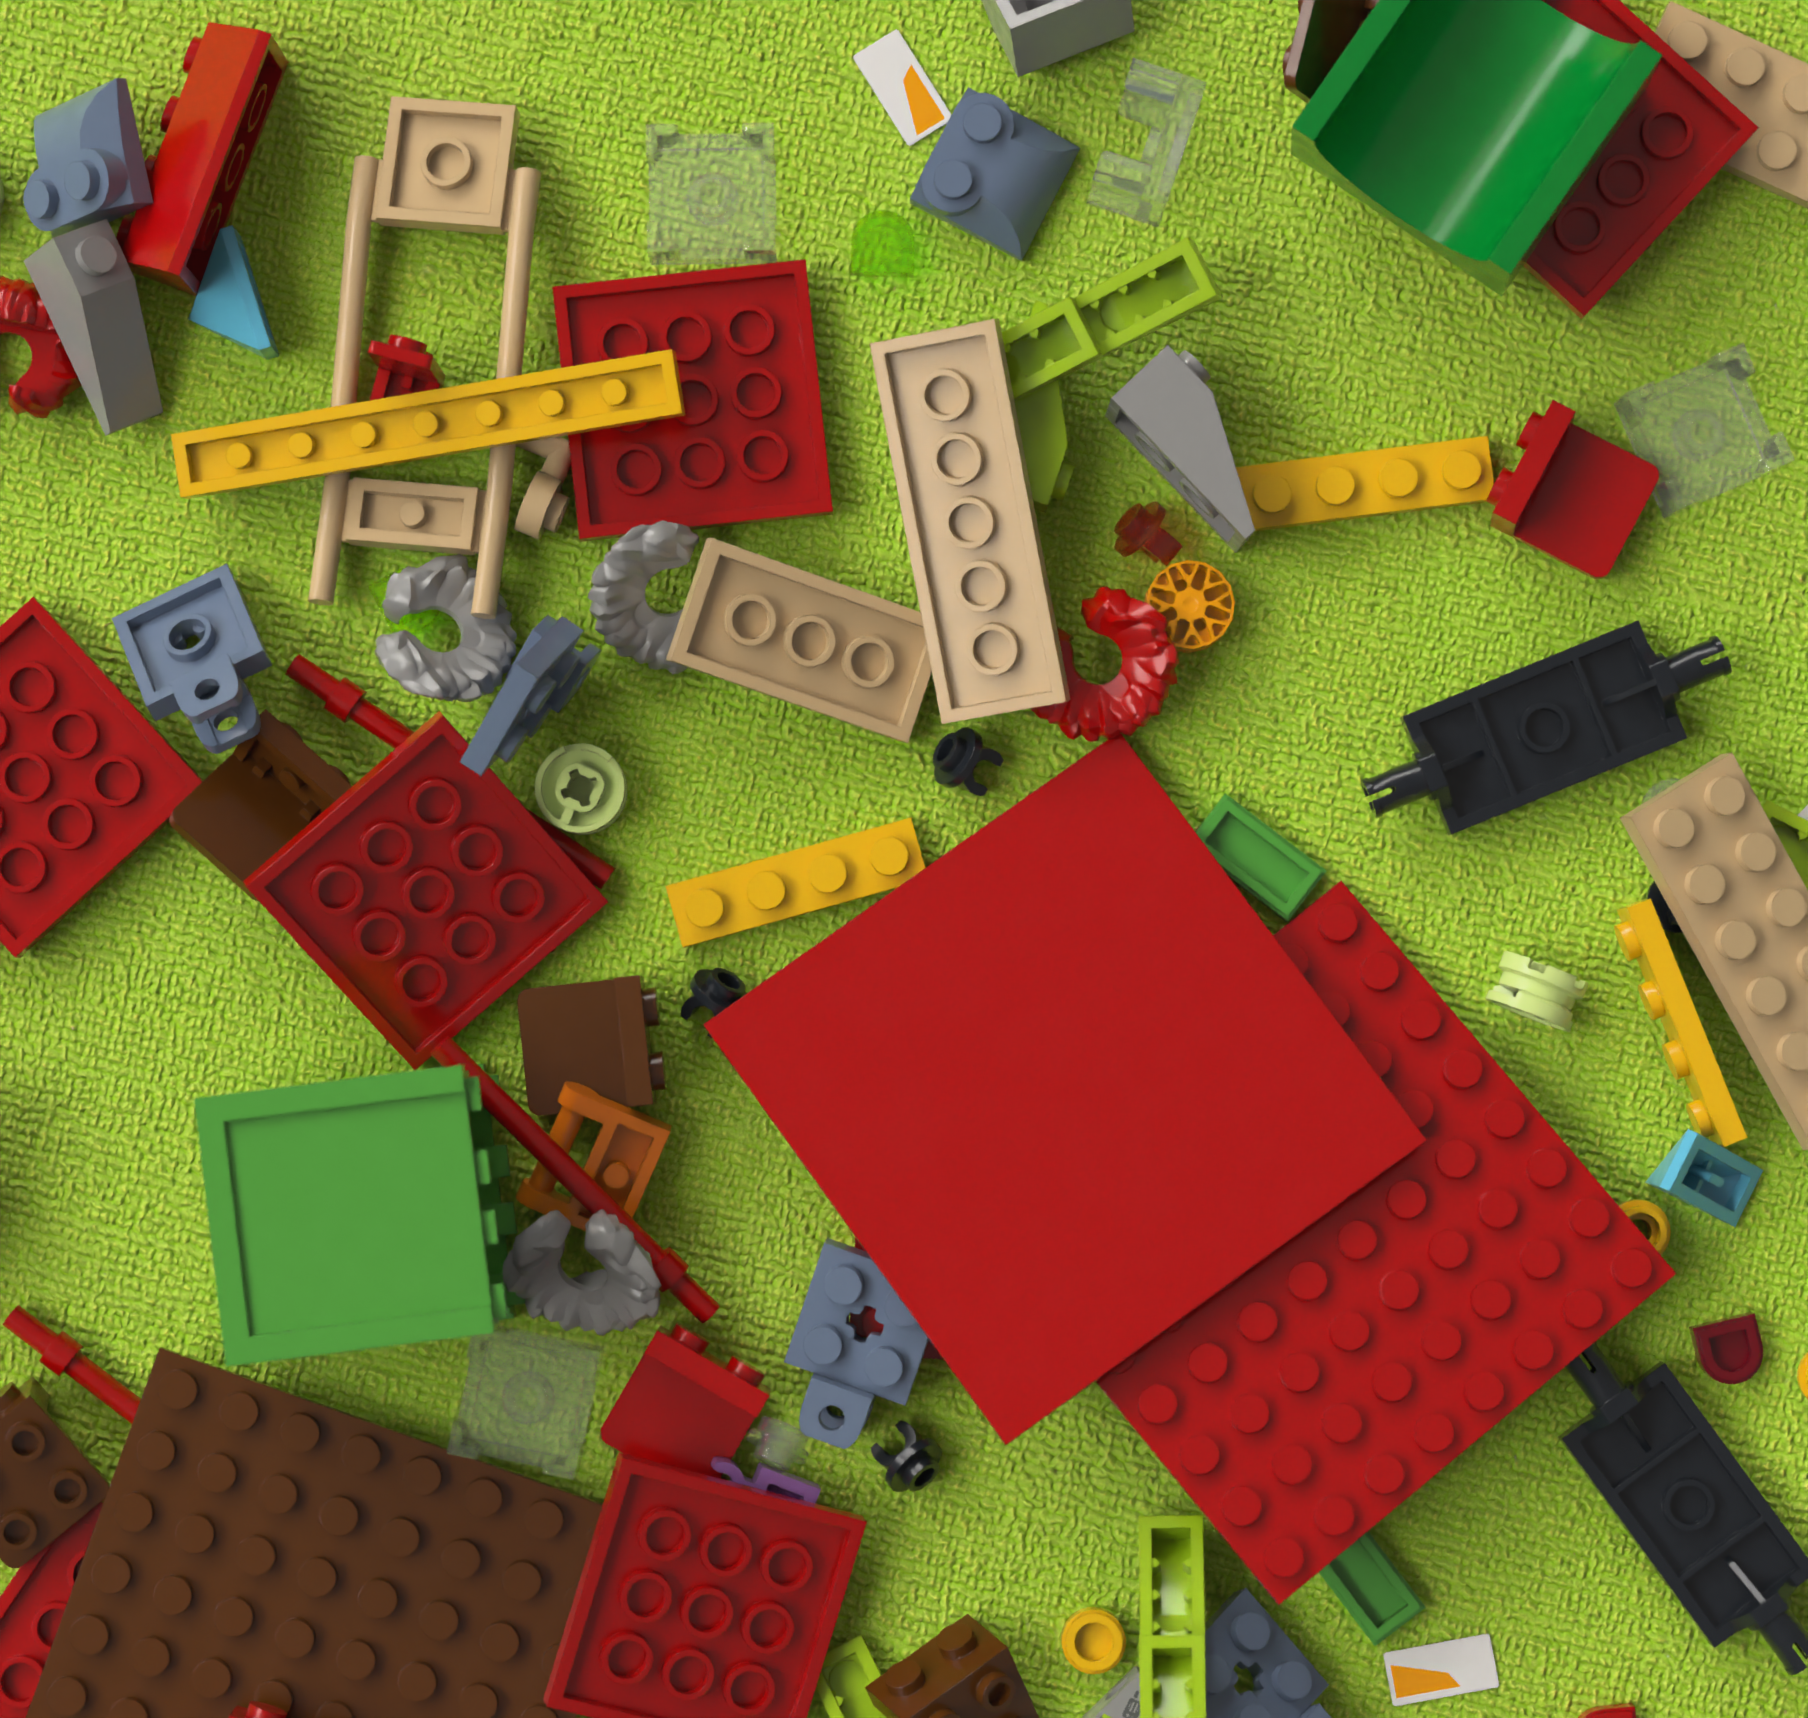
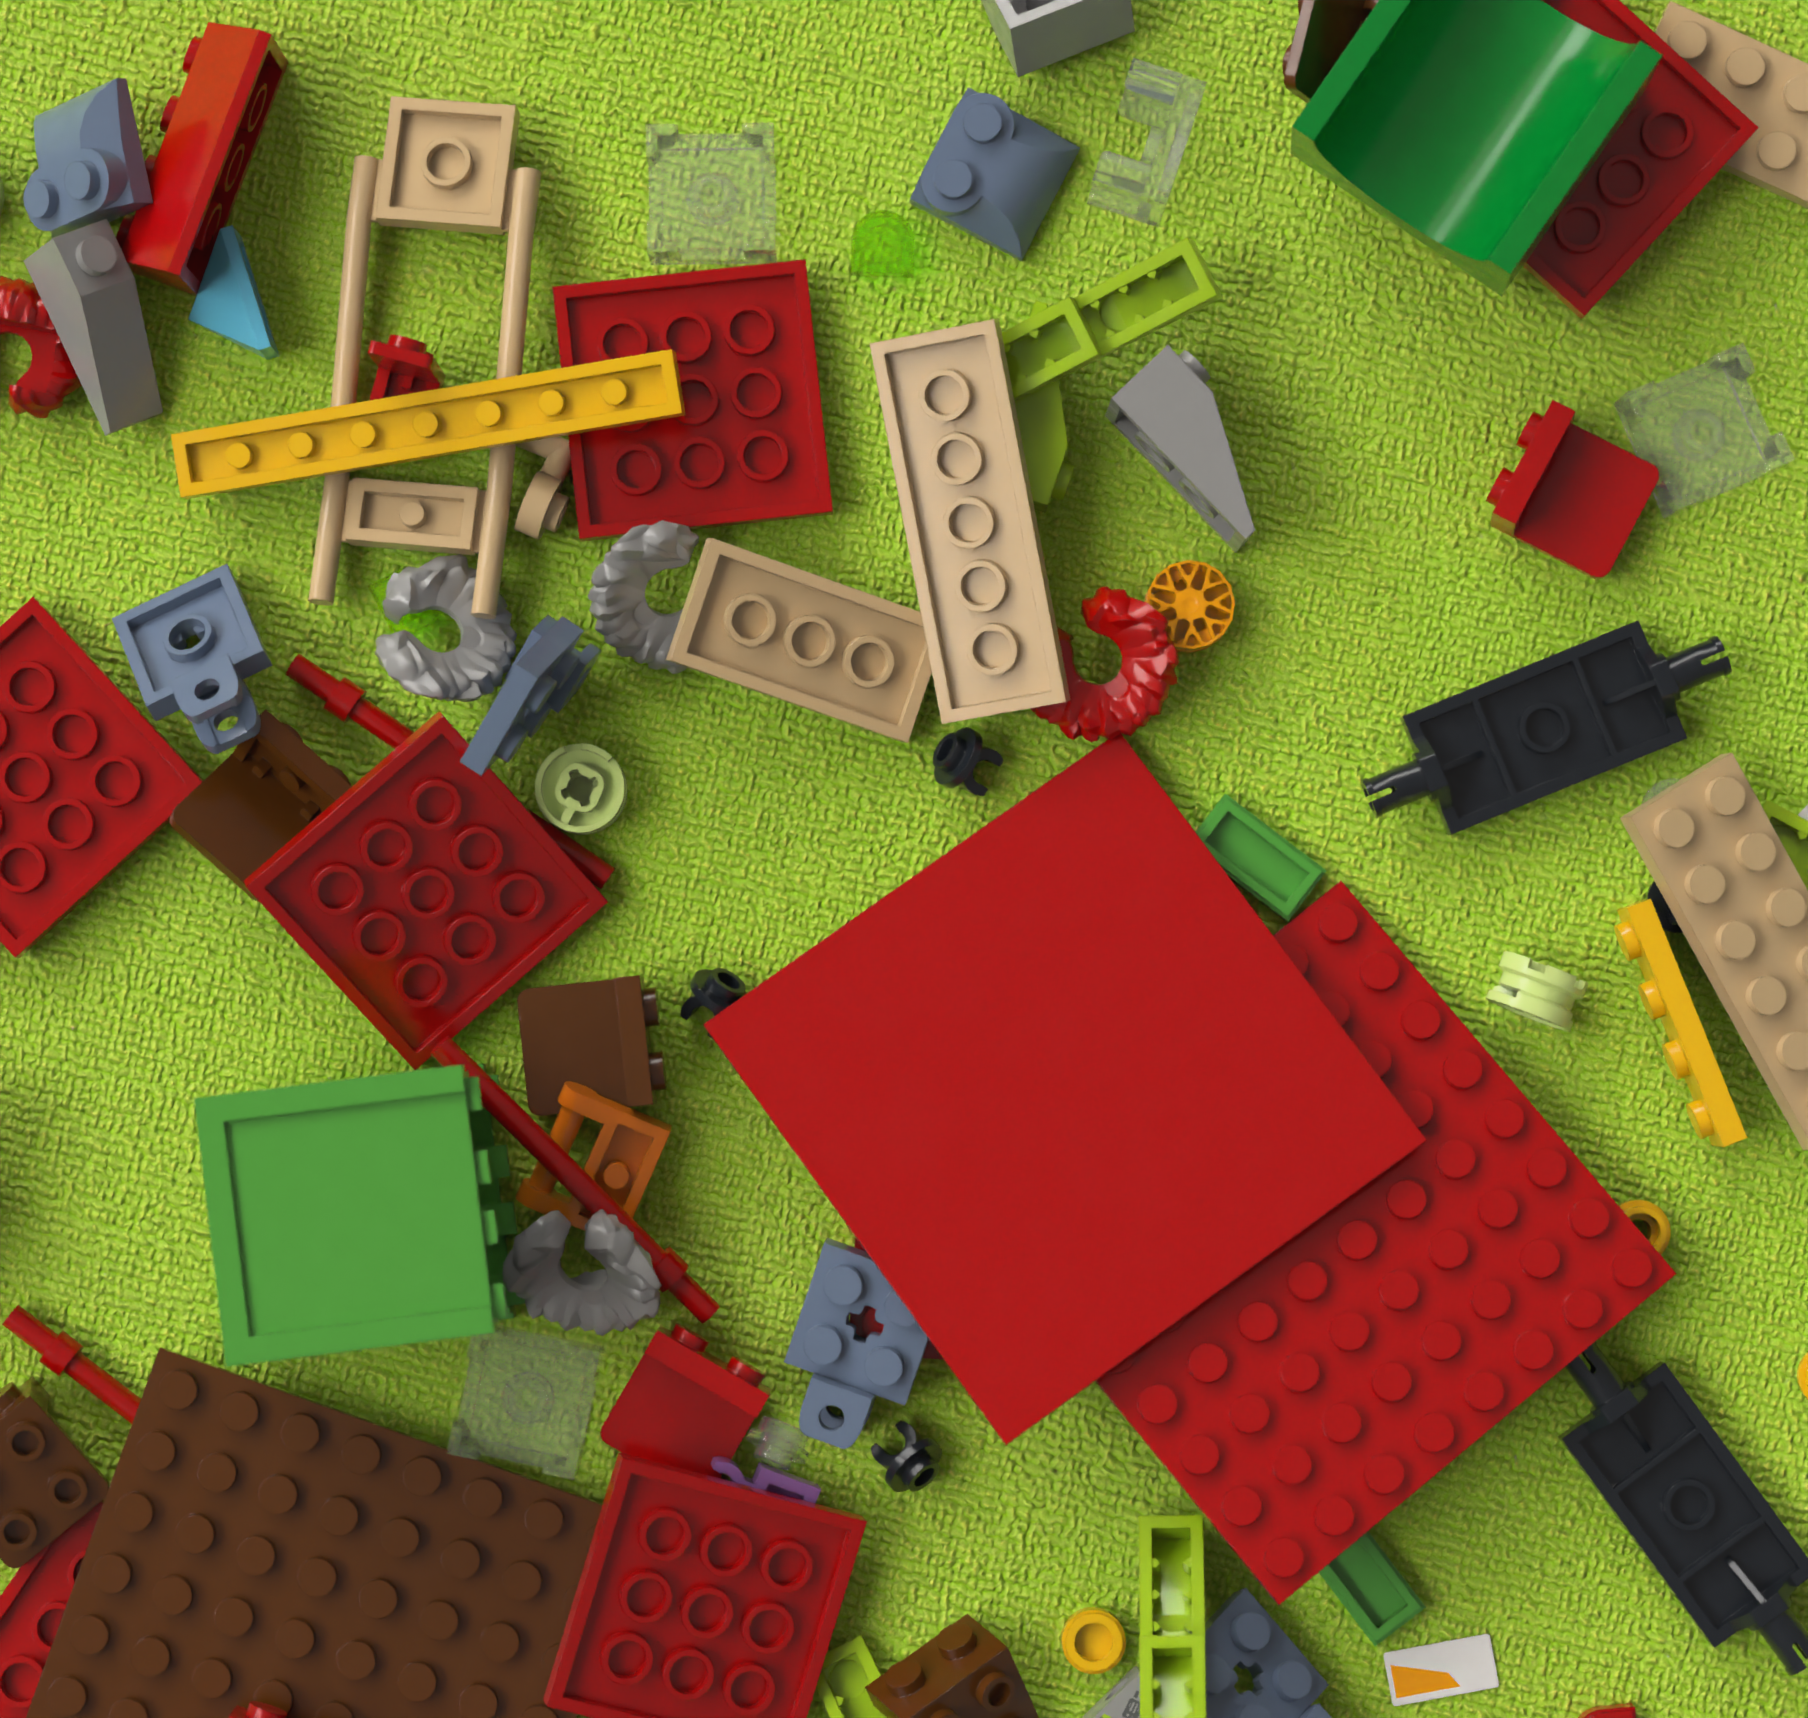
yellow plate [666,817,925,948] -> none
white sticker [853,30,952,146] -> none
clear red plate [1114,501,1183,566] -> none
yellow plate [1236,436,1494,531] -> none
medium azure slope [1645,1129,1763,1227] -> none
dark red tile [1689,1312,1763,1384] -> none

